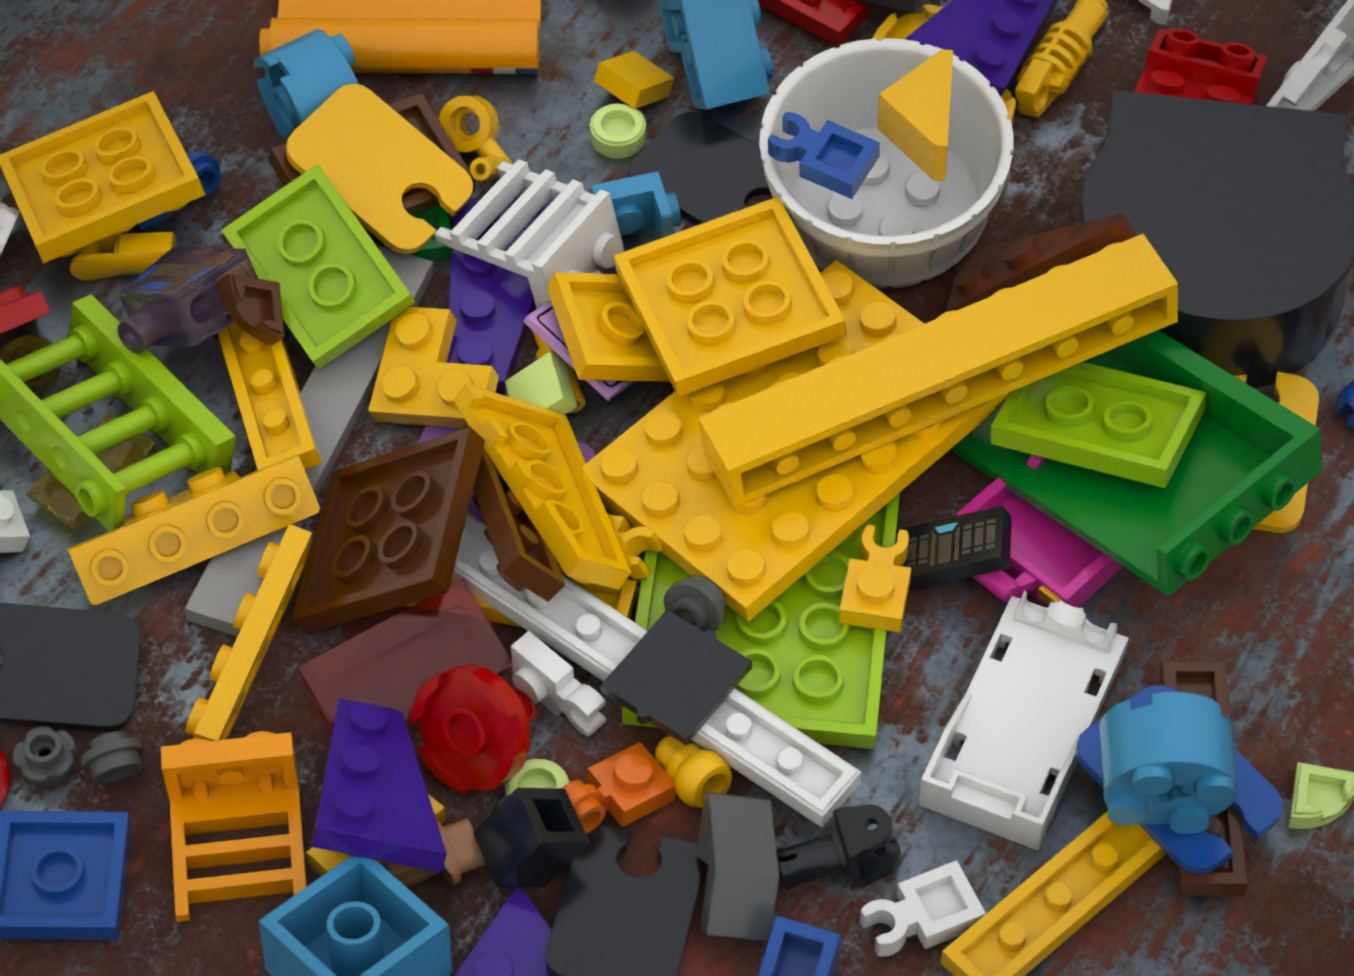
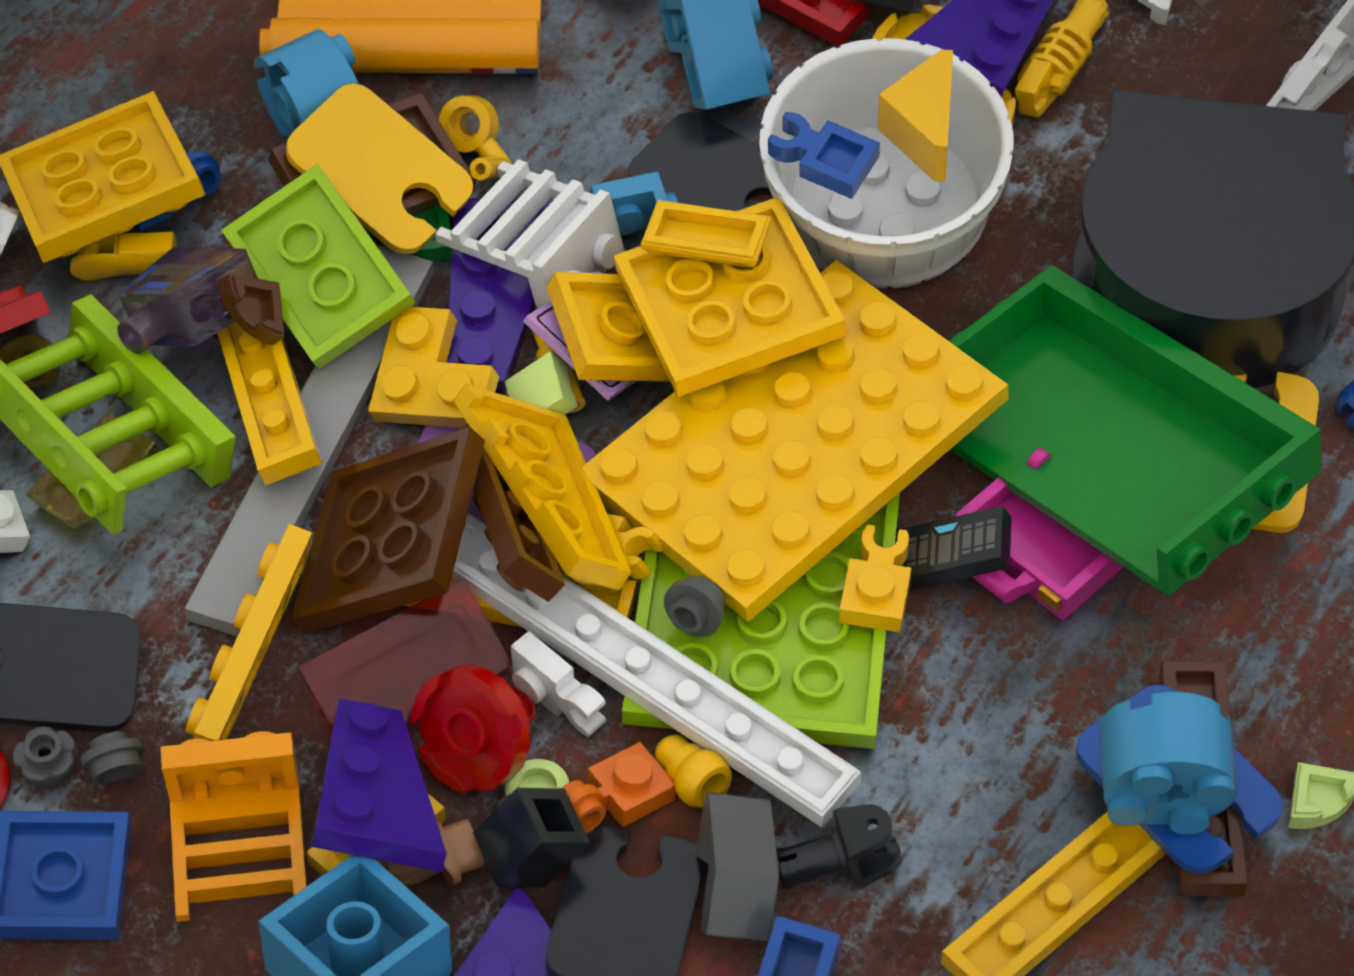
yellow bracket [68,454,320,605] -> none
yellowish green tile [590,103,646,159] -> none
yellow tile [594,50,675,109] -> none
black piece [601,609,752,745] -> none
yellow brick [698,234,1178,507] -> none
white plate [860,860,986,957] -> none
white piece [918,590,1129,851] -> none
copper wing [946,213,1136,312] -> none
lime plate [991,362,1206,488] -> none
red brick [1133,28,1268,105] -> none
none -> yellow tile [641,200,772,268]

